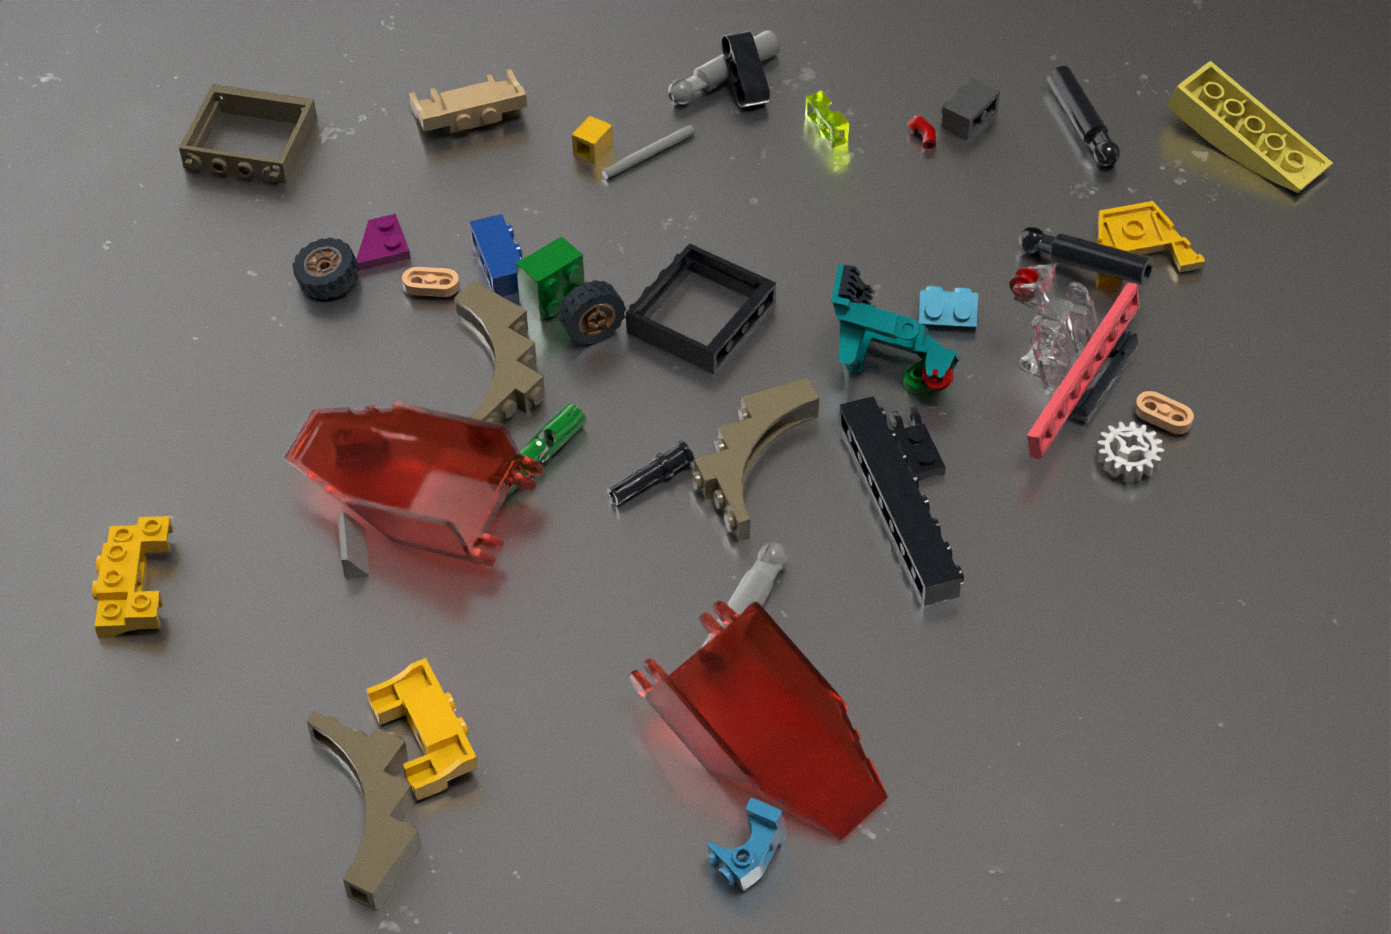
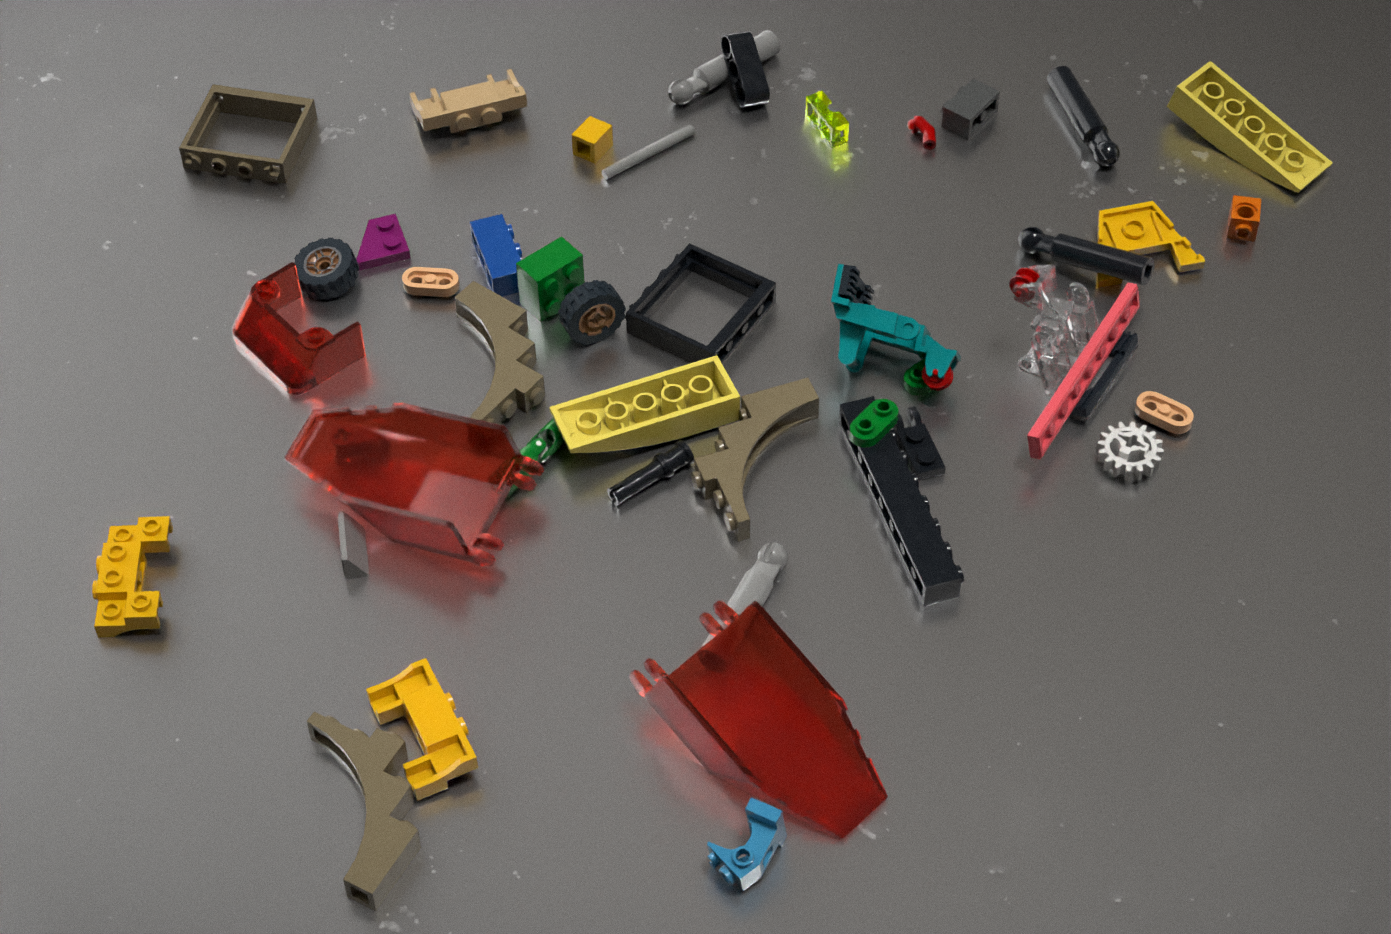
medium azure bracket [918,286,978,329] -> none
none -> clear red windscreen [232,262,366,395]
none -> light yellow slope [549,355,740,453]
none -> green plate [849,399,899,448]
none -> orange brick [1227,195,1261,242]

